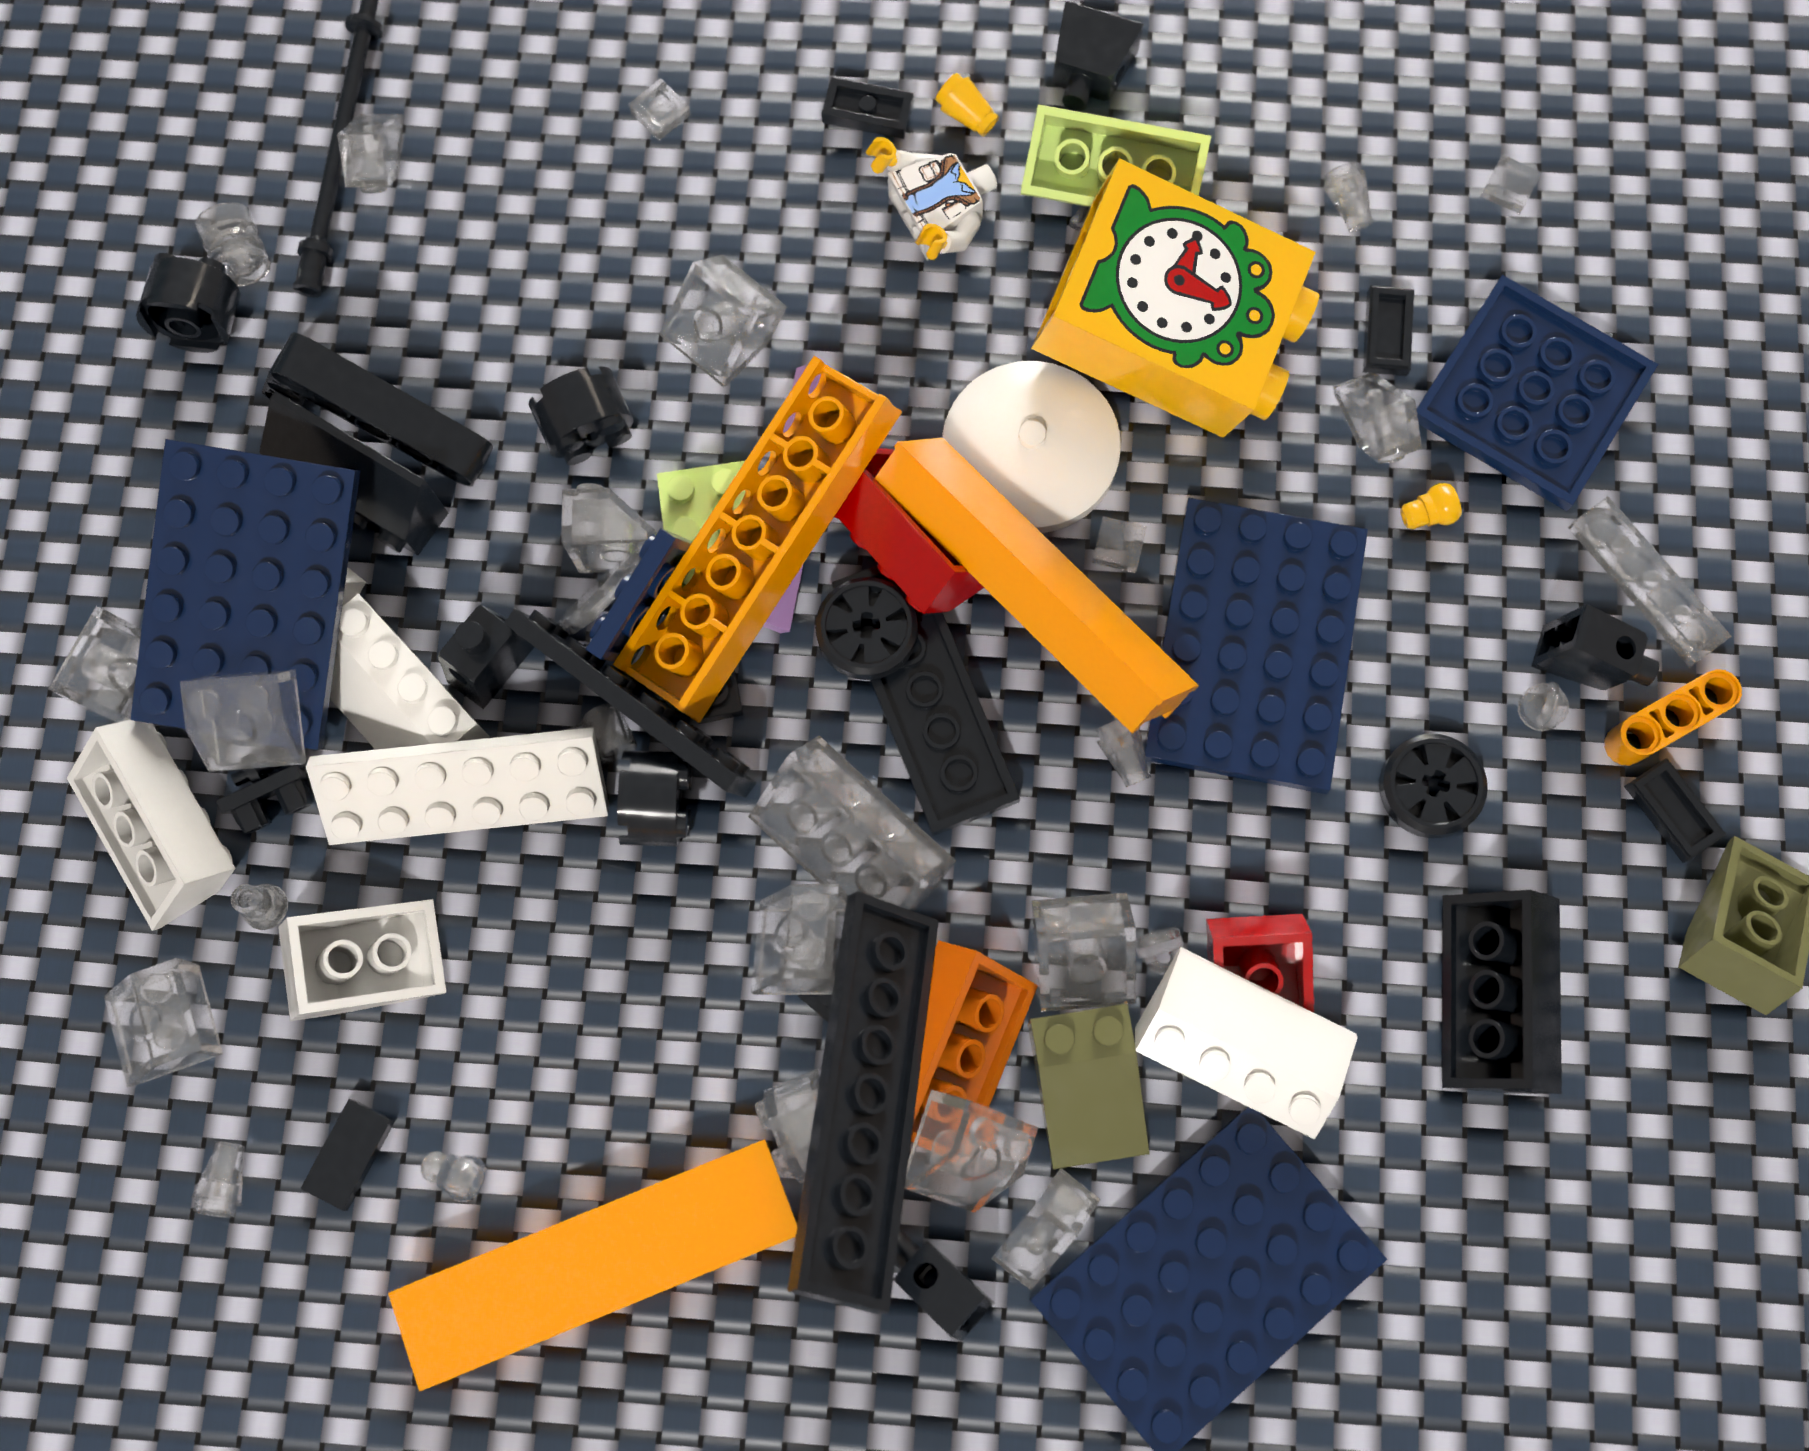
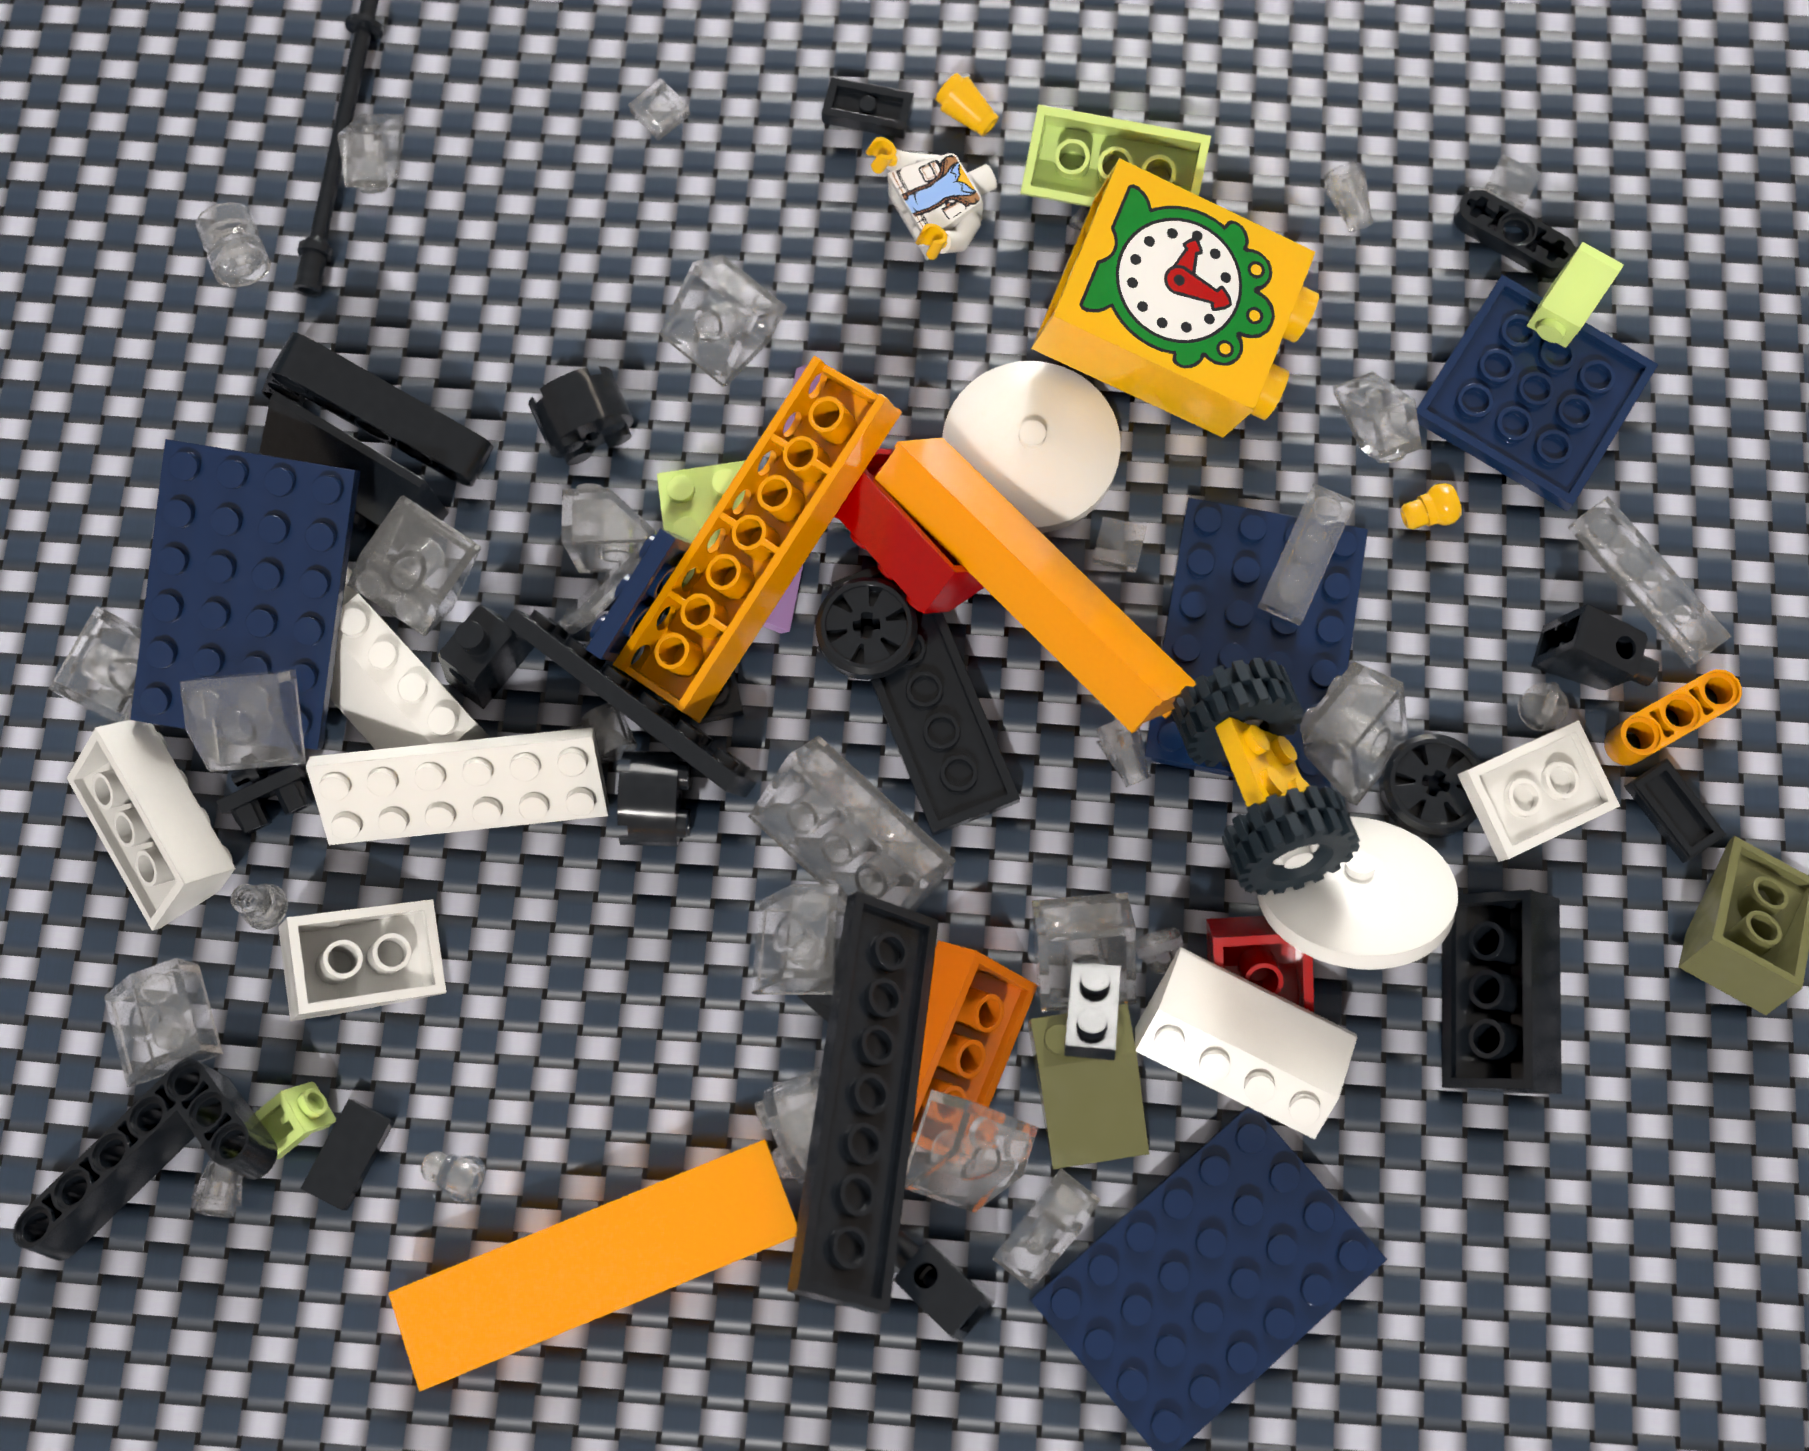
black brick [136,253,241,353] -> none
black torso [1053,1,1143,111] -> none
black tile [1363,285,1414,376] -> none
none -> black beam [13,1058,278,1261]
none -> yellowish green bracket [255,1081,336,1160]
none -> clear slope [347,495,482,636]
none -> plate [1064,962,1121,1061]
none -> black plate [1172,658,1360,895]
none -> clear plate [1257,483,1356,626]
none -> white dish [1257,817,1458,970]
none -> clear slope [1300,661,1408,806]
none -> black beam [1454,190,1576,279]
none -> white plate [1457,720,1620,862]
none -> yellowish green slope [1527,242,1624,348]

